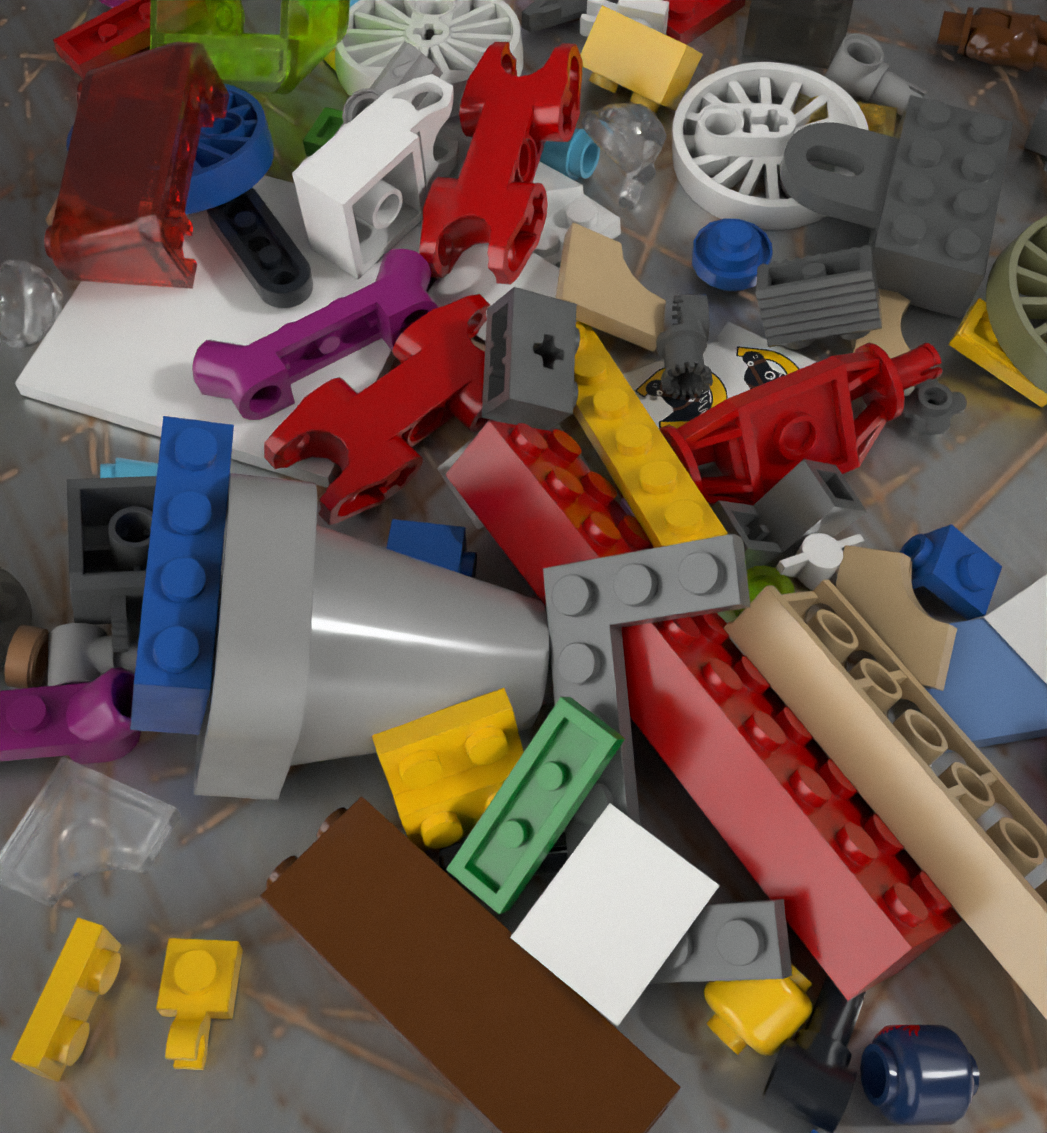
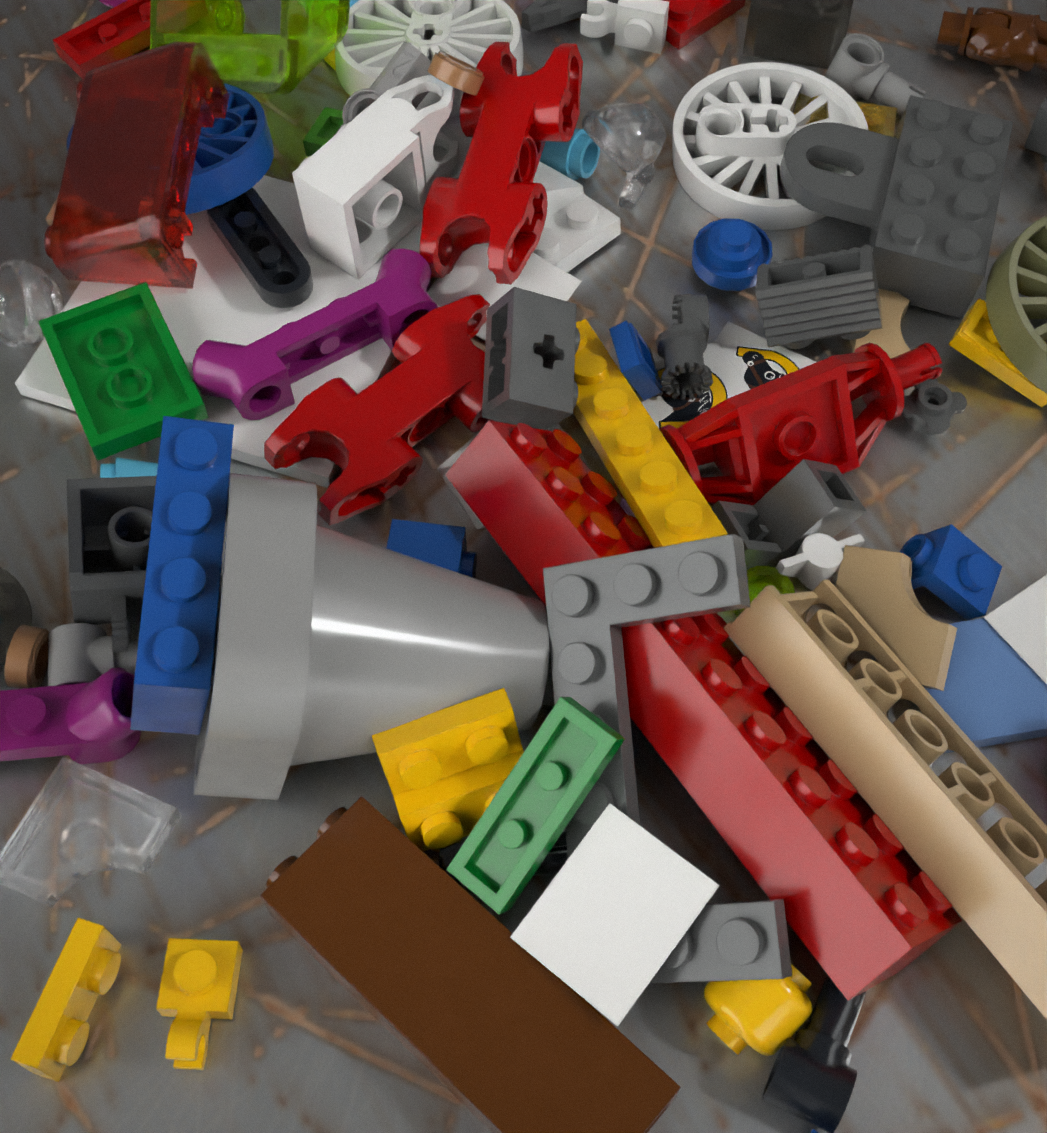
tan tile [556,222,666,352] -> none
yellow brick [580,5,703,114] -> none
dark blue head [860,1025,979,1126] -> none
none -> green plate [38,282,209,461]
none -> medium nougat tile [427,51,485,96]
none -> blue tile [609,320,662,401]

